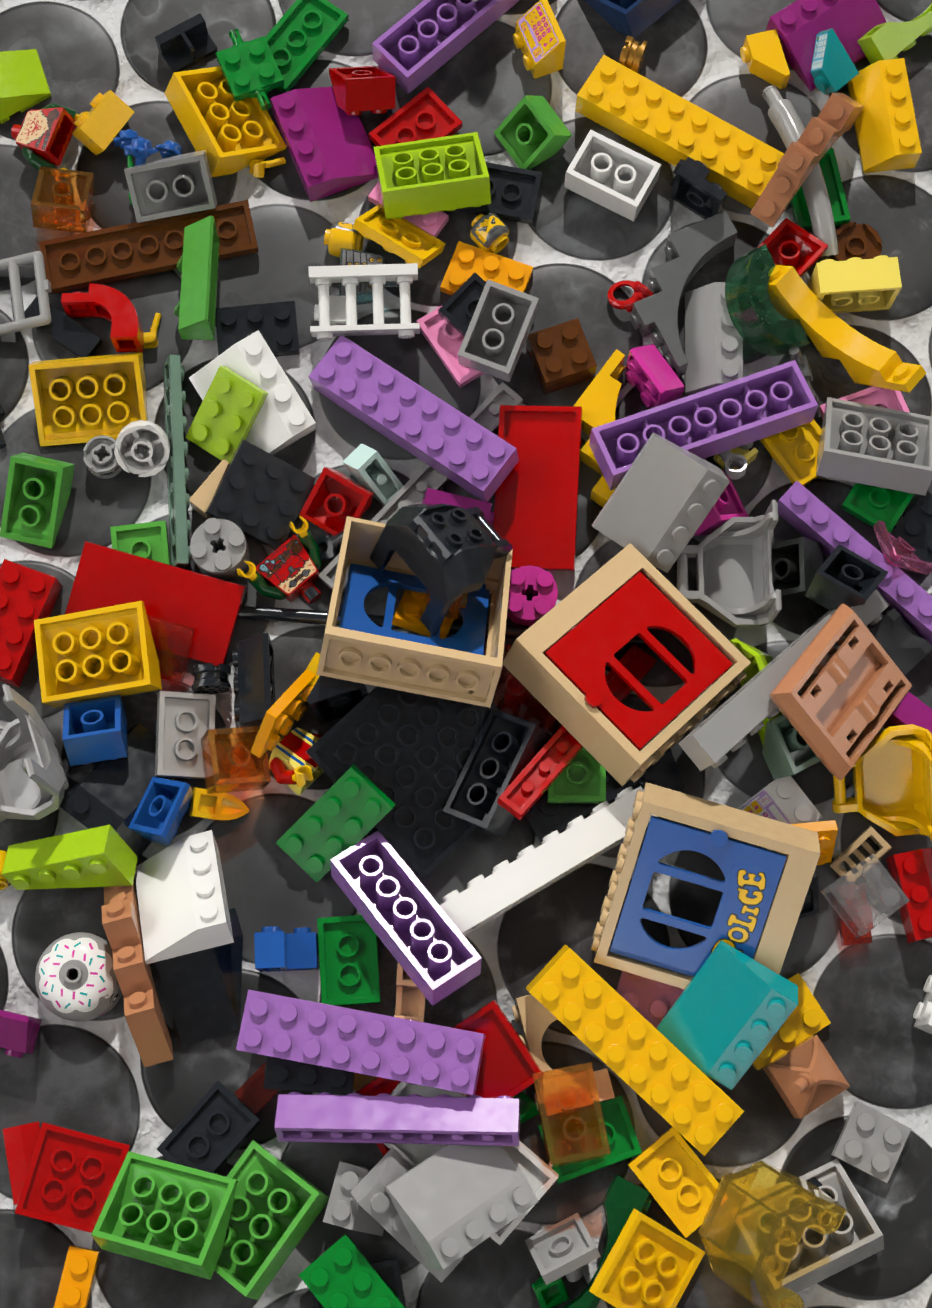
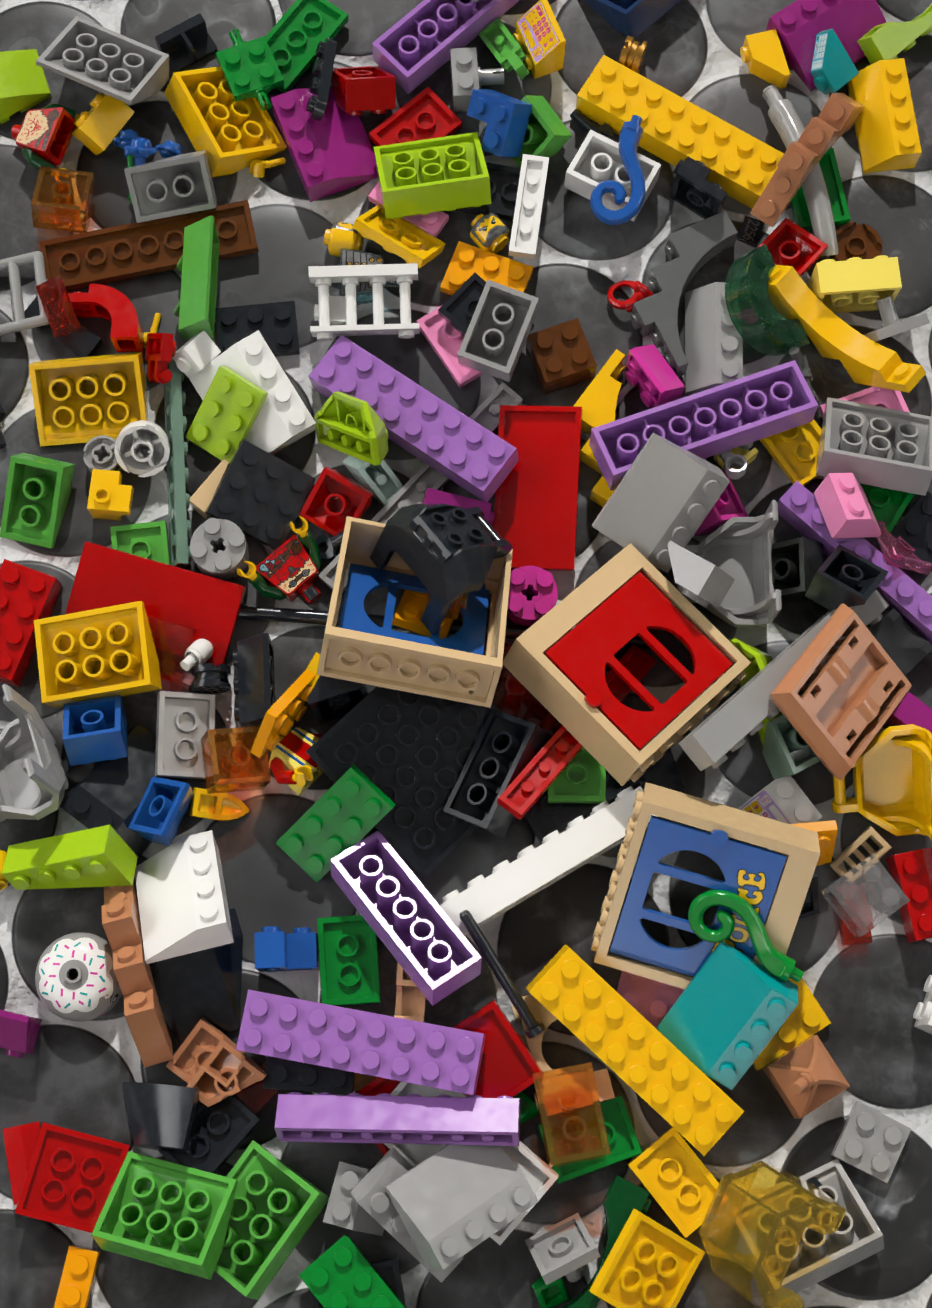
none -> light grey slope [36,16,169,105]
none -> clear red plate [36,276,81,338]
none -> yellow brick [87,469,134,521]
none -> black slope [122,1082,200,1151]
none -> red plate [145,333,176,384]
none -> nougat slope [166,1017,267,1107]
none -> white brick [172,330,221,378]
none -> white cylinder [180,639,213,671]
none -> black plate [306,37,337,121]
none -> lime wedge [314,391,389,466]
none -> light grey brick [450,47,505,112]
none -> black bar [459,910,546,1039]
none -> blue brick [467,89,532,157]
none -> bright green hinge [478,17,529,80]
none -> white plate [508,154,549,259]
none -> black bar [570,109,614,140]
none -> blue plant [590,115,646,225]
none -> slope [667,541,735,608]
none -> green plant [688,890,804,982]
none -> black sticker [737,216,765,245]
none -> bright pink slope [814,473,882,539]
none -> light grey tile [863,296,929,342]

